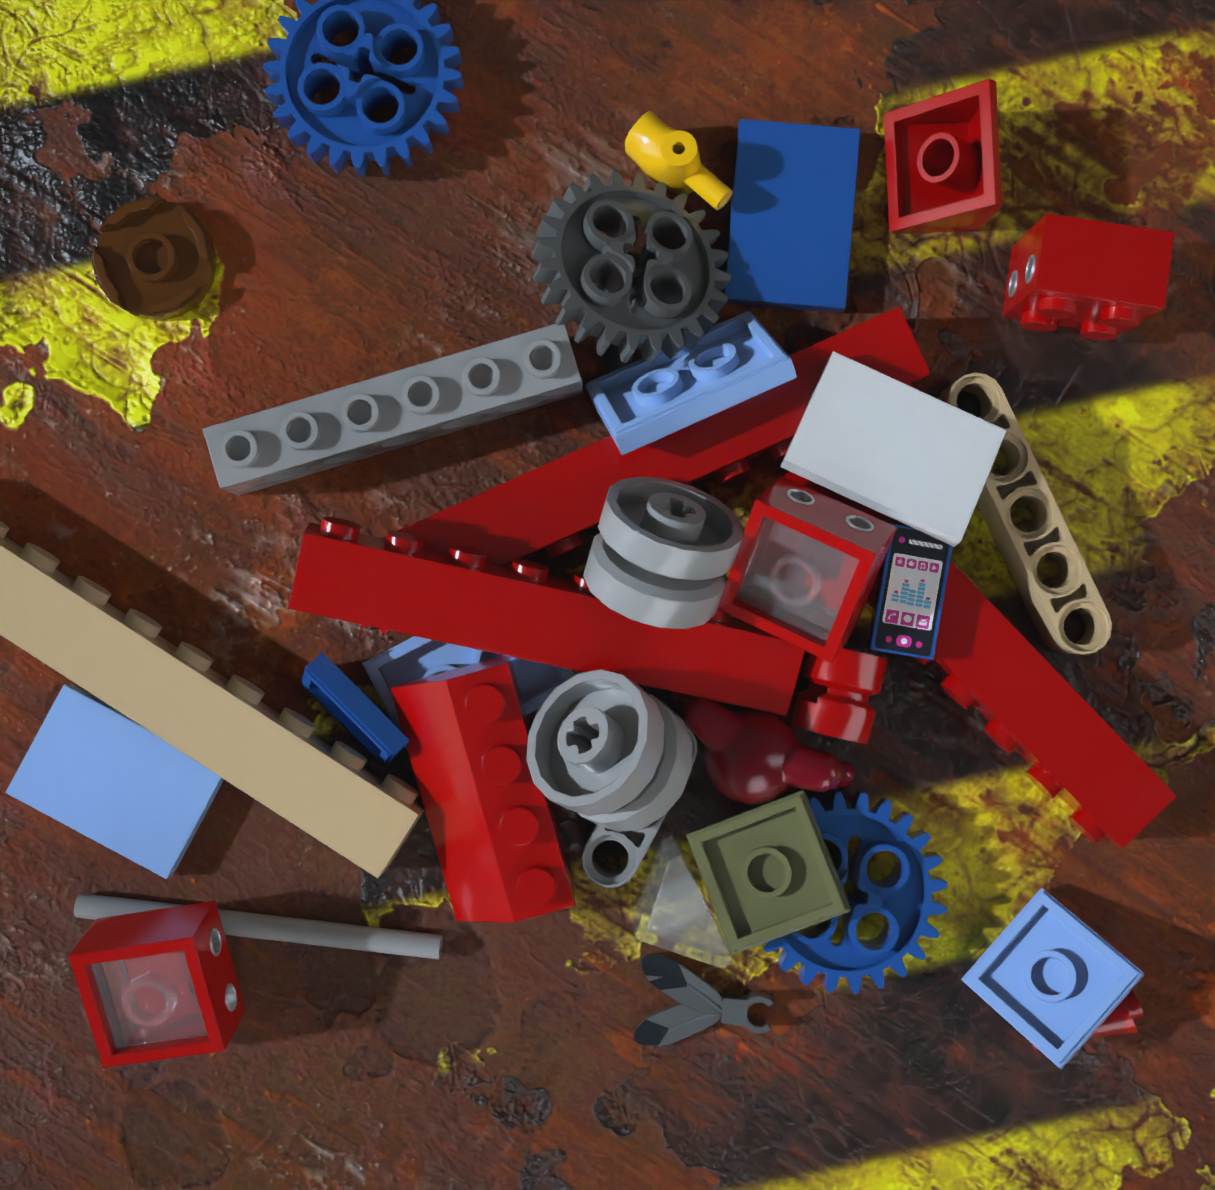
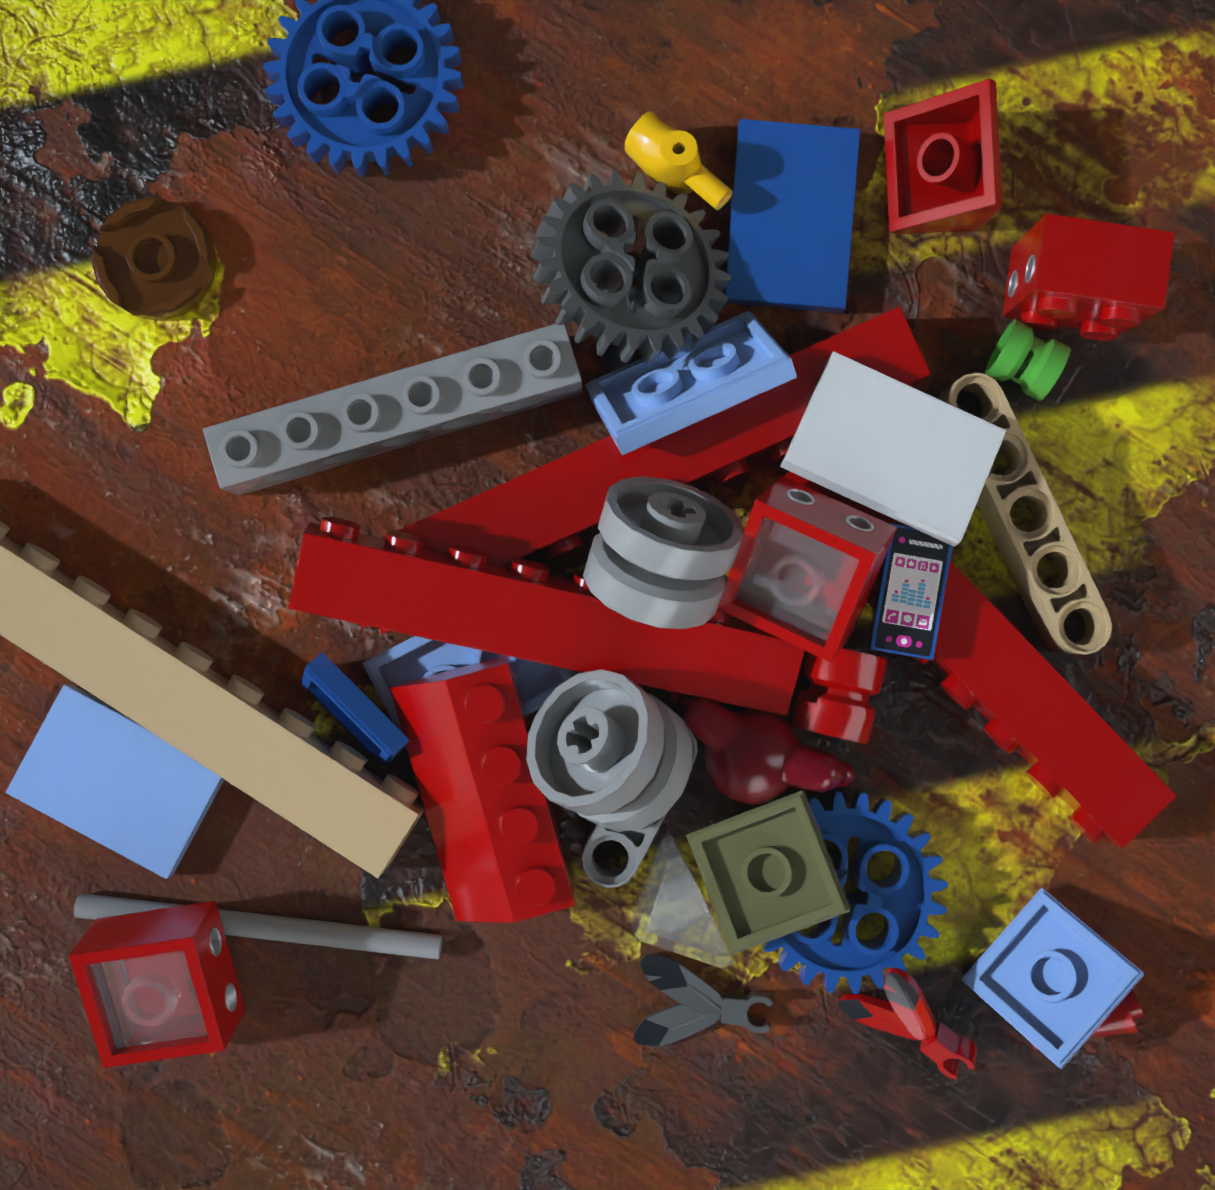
none -> red piece [838,968,978,1079]
none -> bright green wheel [984,319,1071,401]

